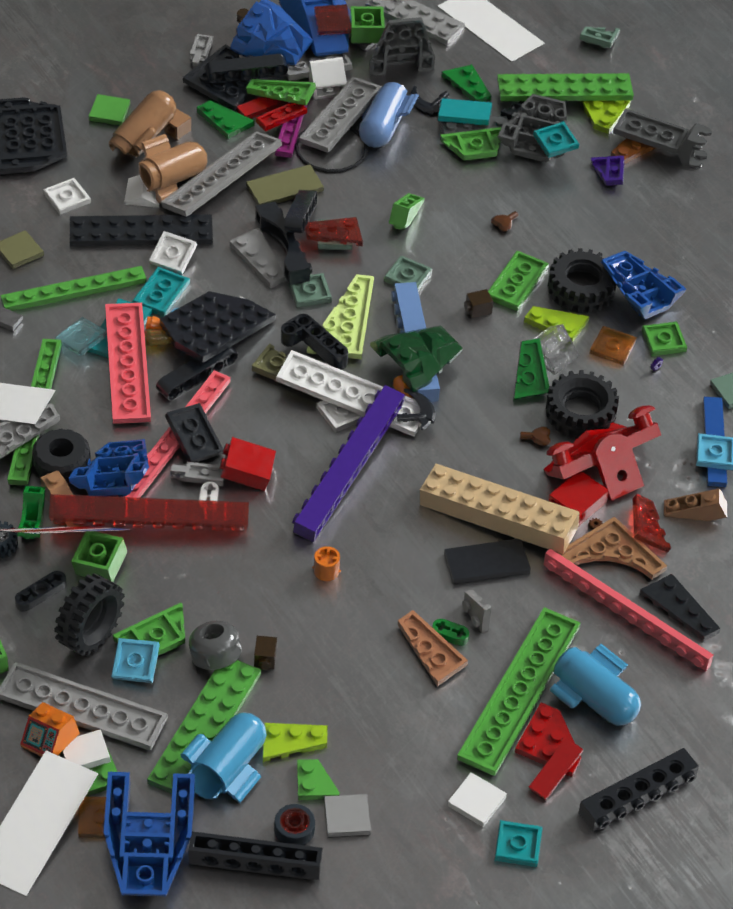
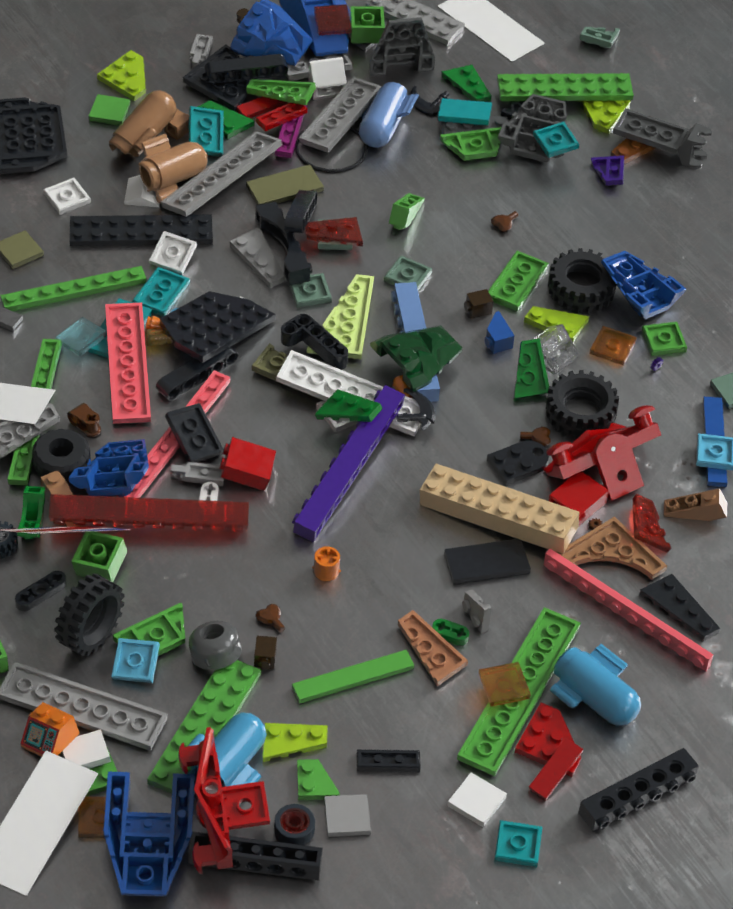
none -> reddish brown piece [67,403,101,437]
none -> lime plate [97,50,146,102]
none -> red piece [178,727,270,874]
none -> teal tile [188,106,224,157]
none -> reddish brown rock [255,604,285,633]
none -> bright green tile [292,649,414,704]
none -> green wing [315,389,382,422]
none -> black tile [356,749,421,772]
none -> clear orange tile [479,662,531,706]
none -> blue slope [484,311,515,354]
none -> black plate [487,441,549,486]

